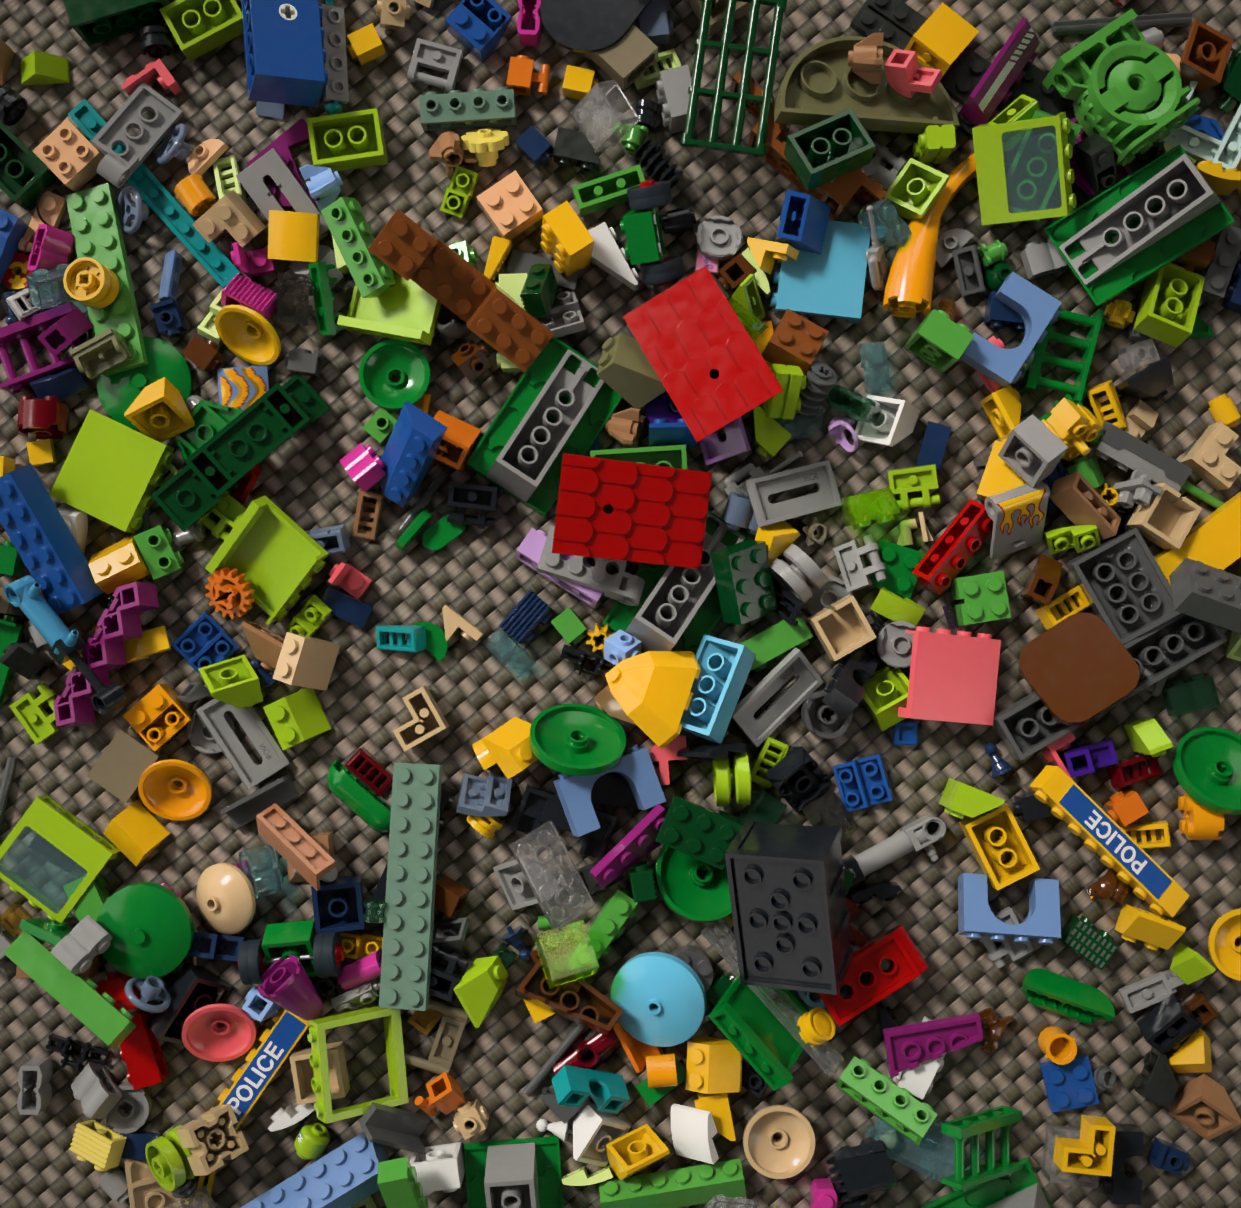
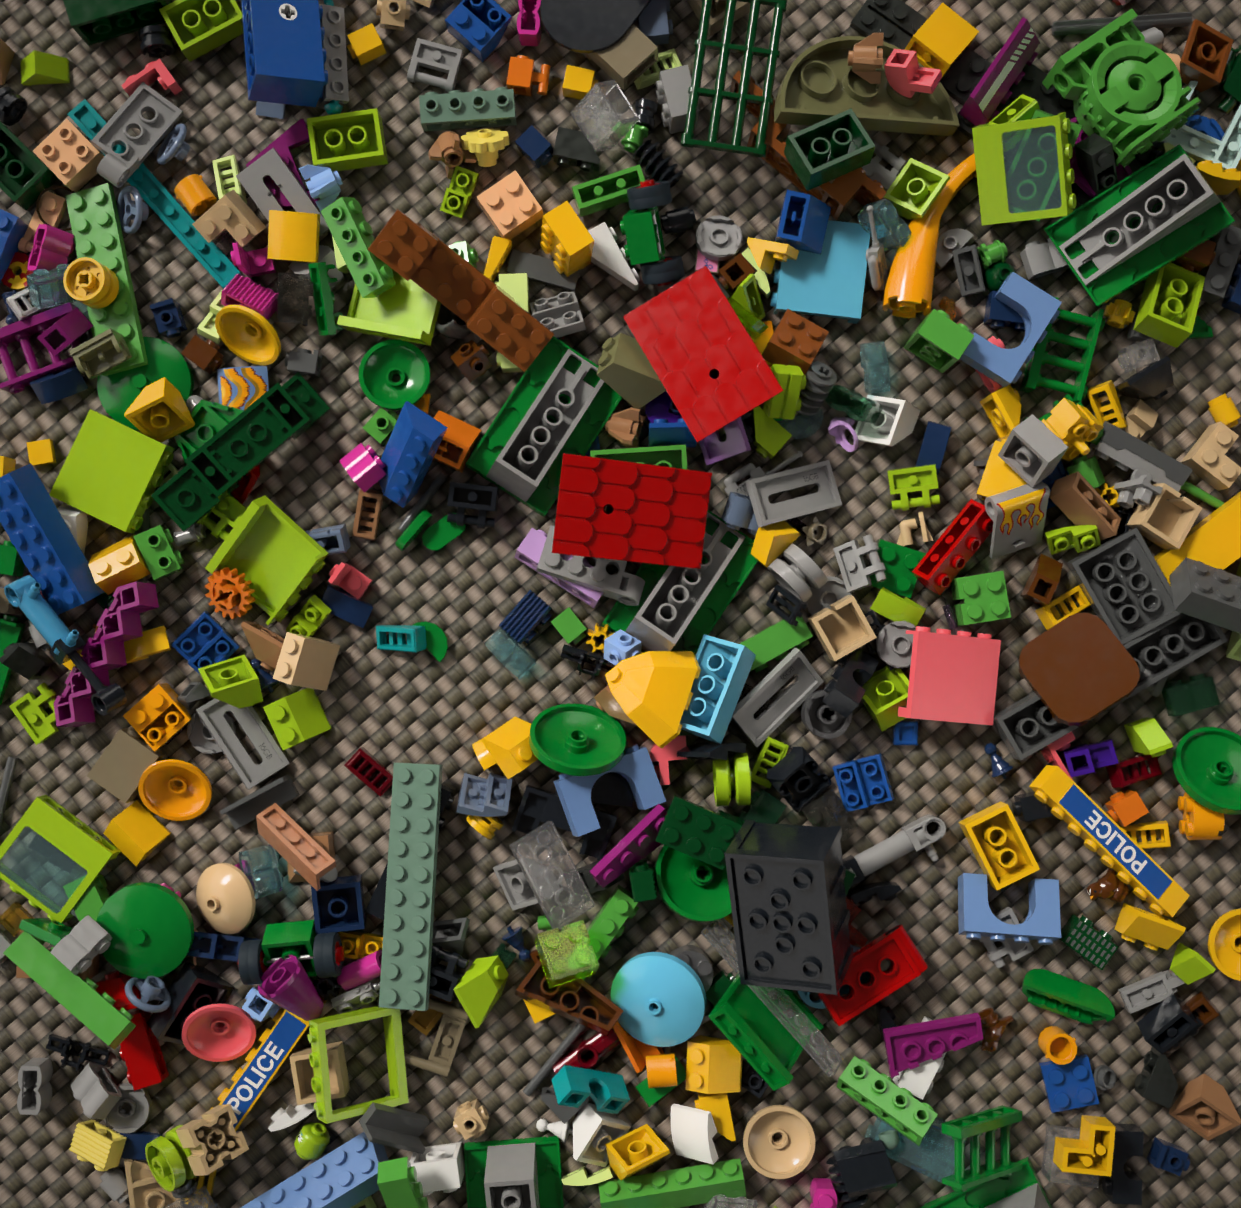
dark red brick [17,396,69,440] -> none
medium blue slope [158,250,183,301] -> none
light nougat plate [188,139,229,175] -> none
green brick [327,759,391,833] -> none
clear green wheel [362,899,387,923] -> none
tan brick [393,685,450,752] -> none
orange brick [414,1071,466,1117] -> none
reddish brown brick [434,876,470,917] -> none
tan slope [442,605,485,642] -> none
dark green brick [520,264,559,317] -> none
dark green brick [710,540,778,625] -> none
yellow wheel [797,1007,835,1047] -> none
clear neon green slope [841,487,901,530] -> none
lime brick [913,124,956,165] -> none
lime slope [939,778,1005,819] -> none
yellow slope [1168,1028,1212,1073] -> none

